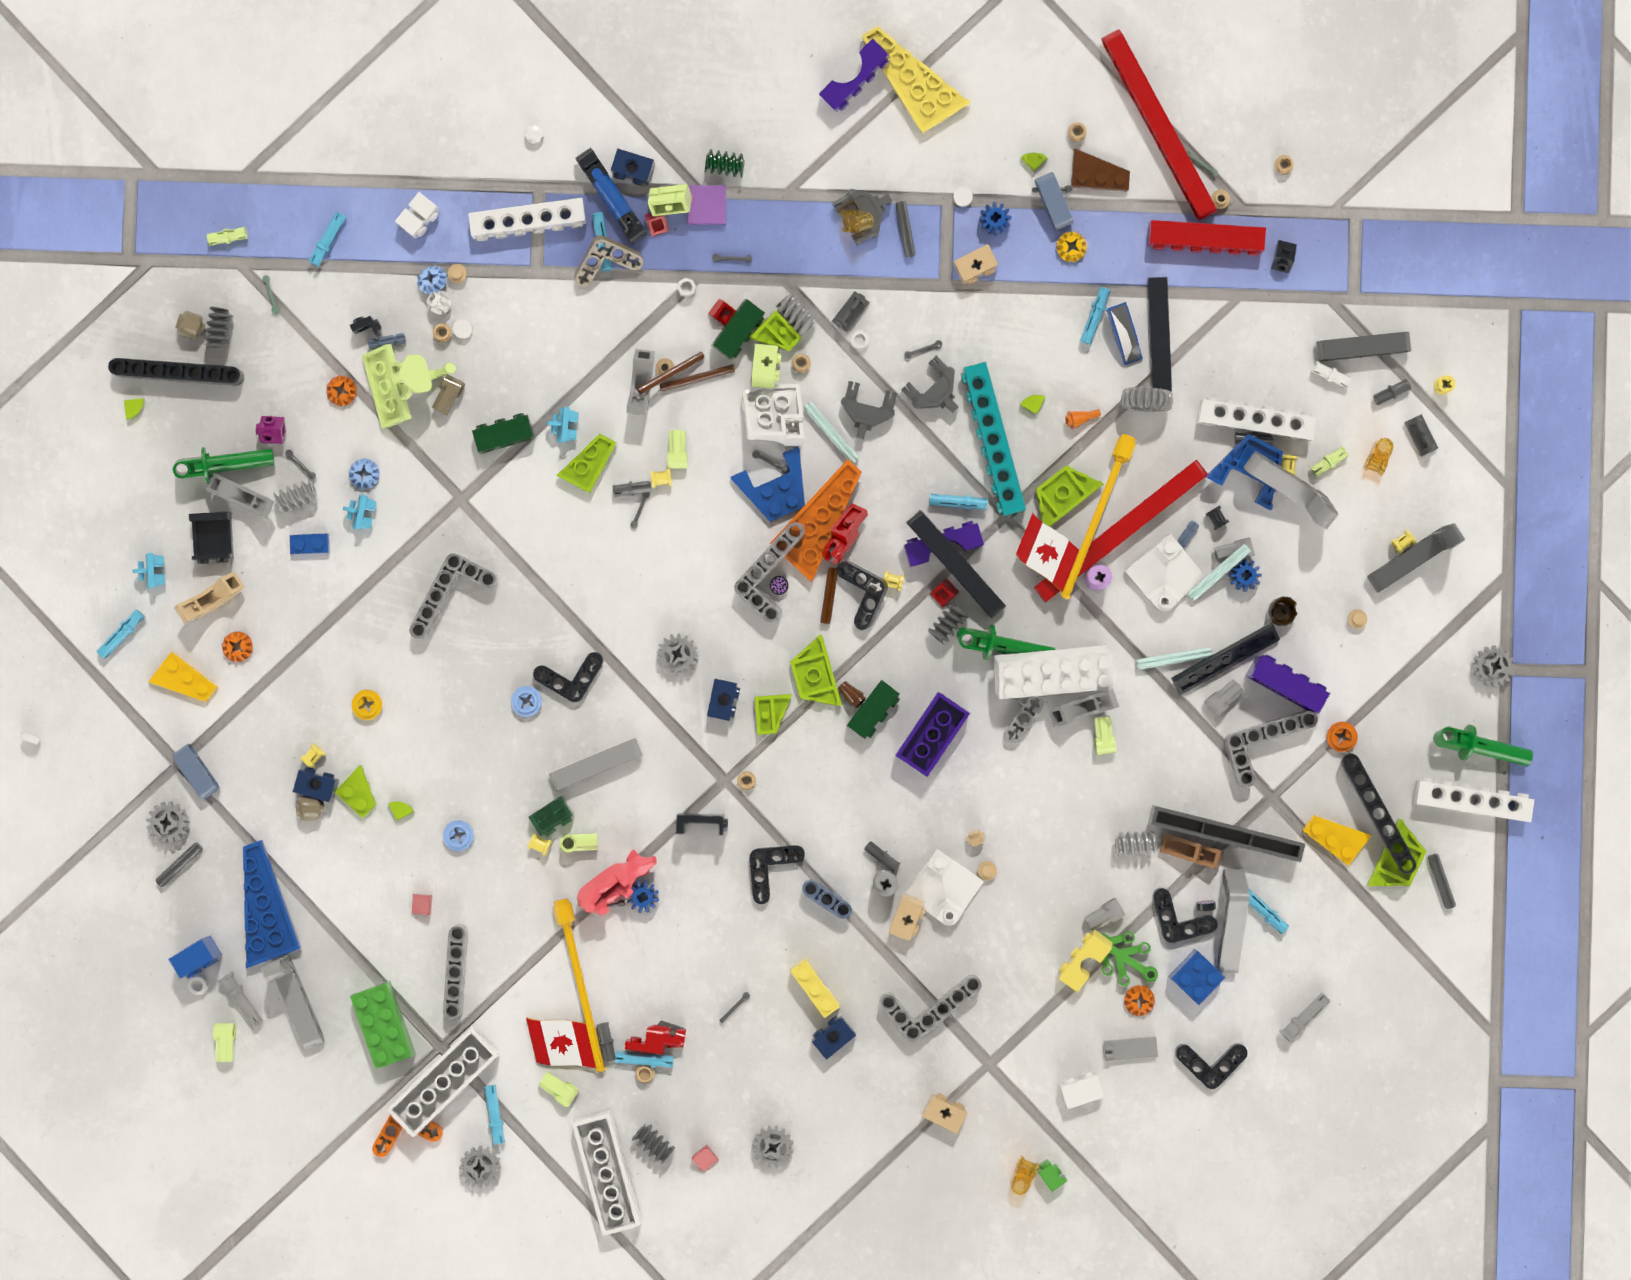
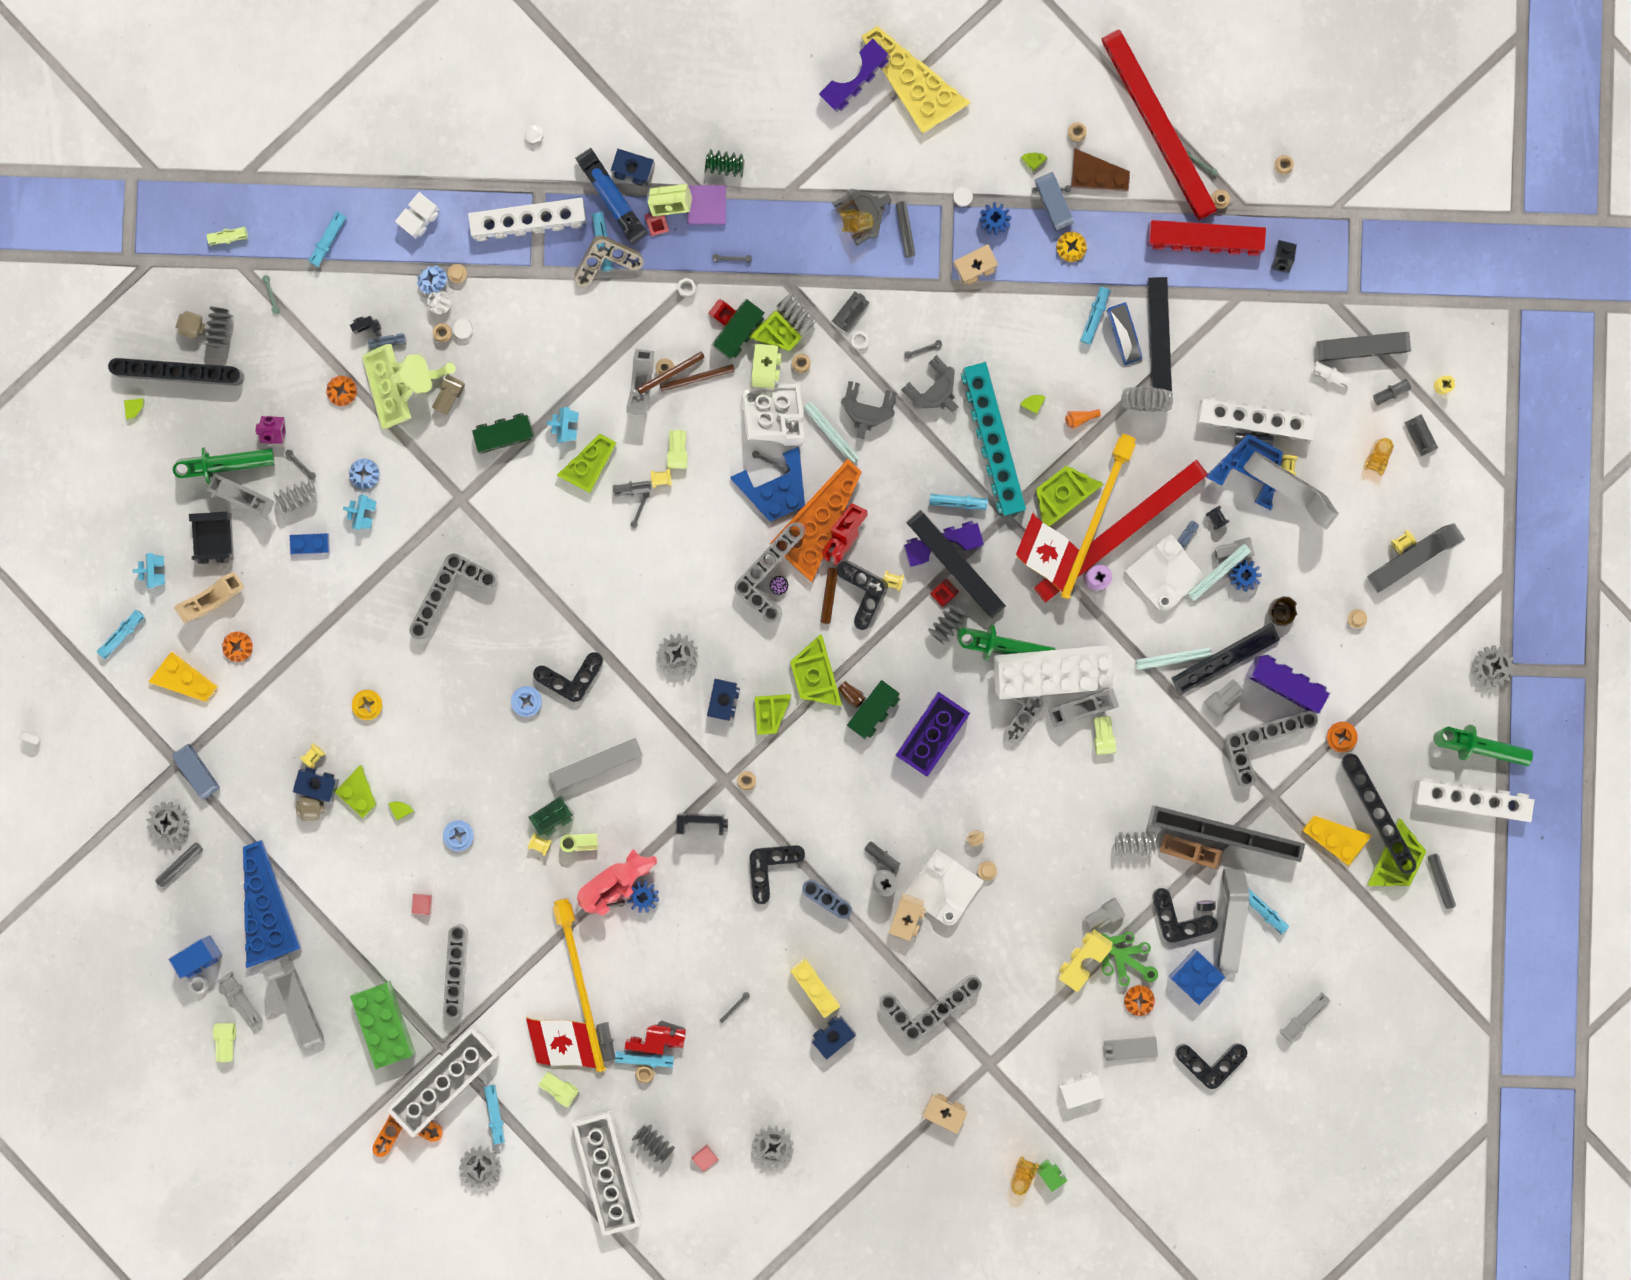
yellowish green pin [1310,446,1349,478] -> none

